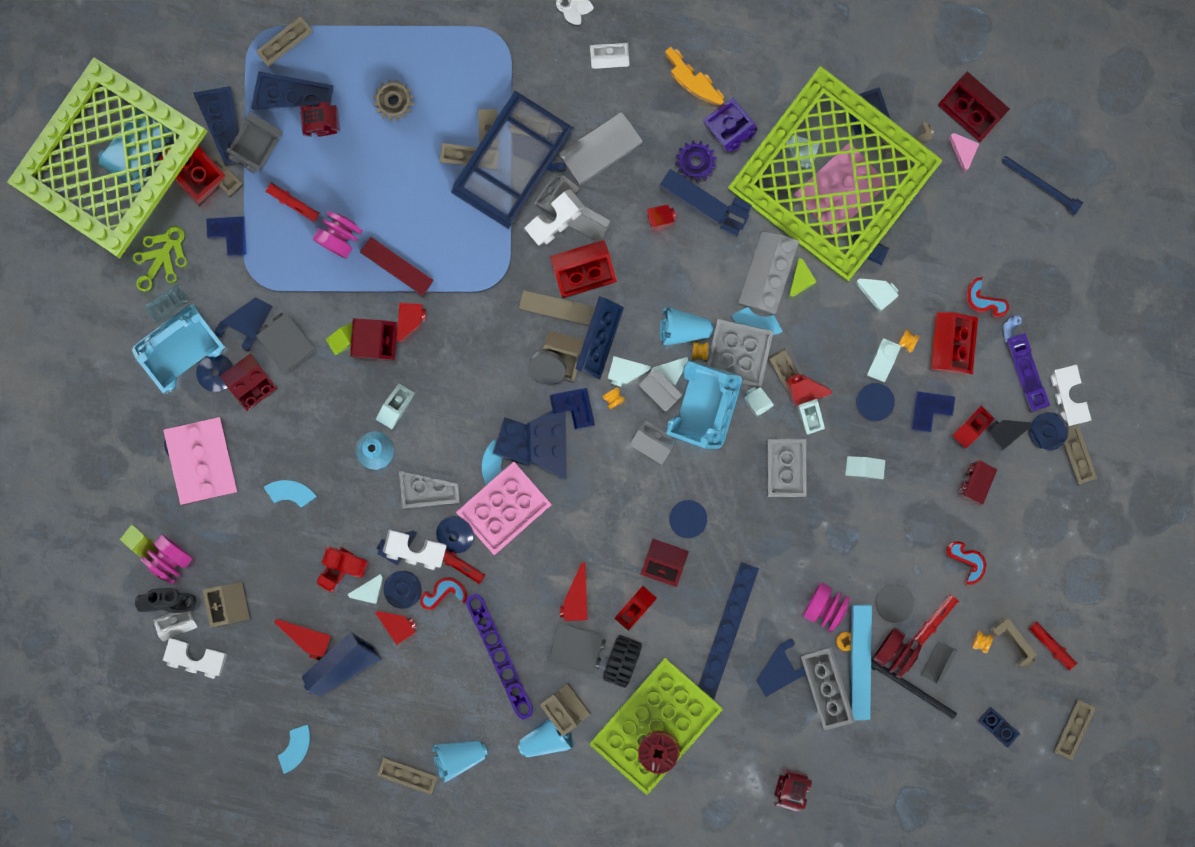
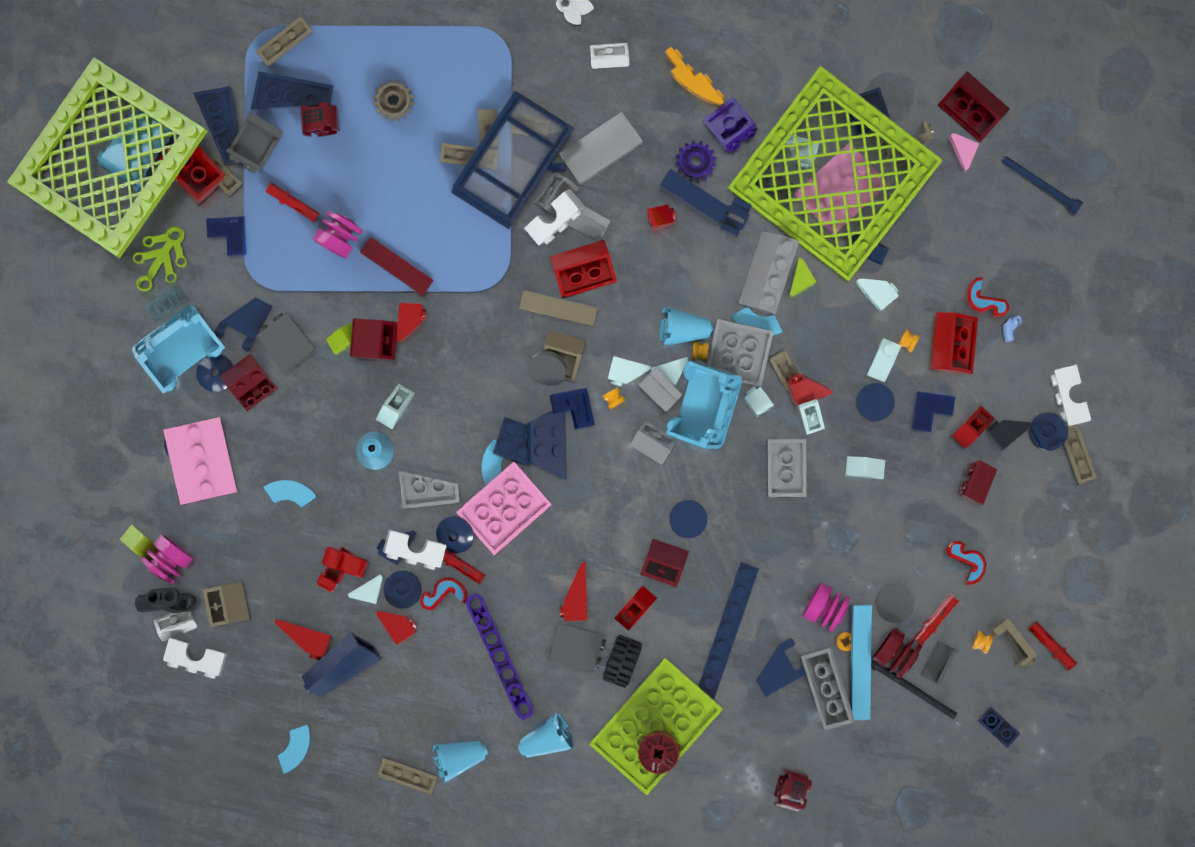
dark tan panel [540,684,591,736] -> none
dark blue tile [575,296,624,379] -> none
dark purple slope [1007,333,1050,412] -> none
dark tan plate [1054,700,1096,761] -> none

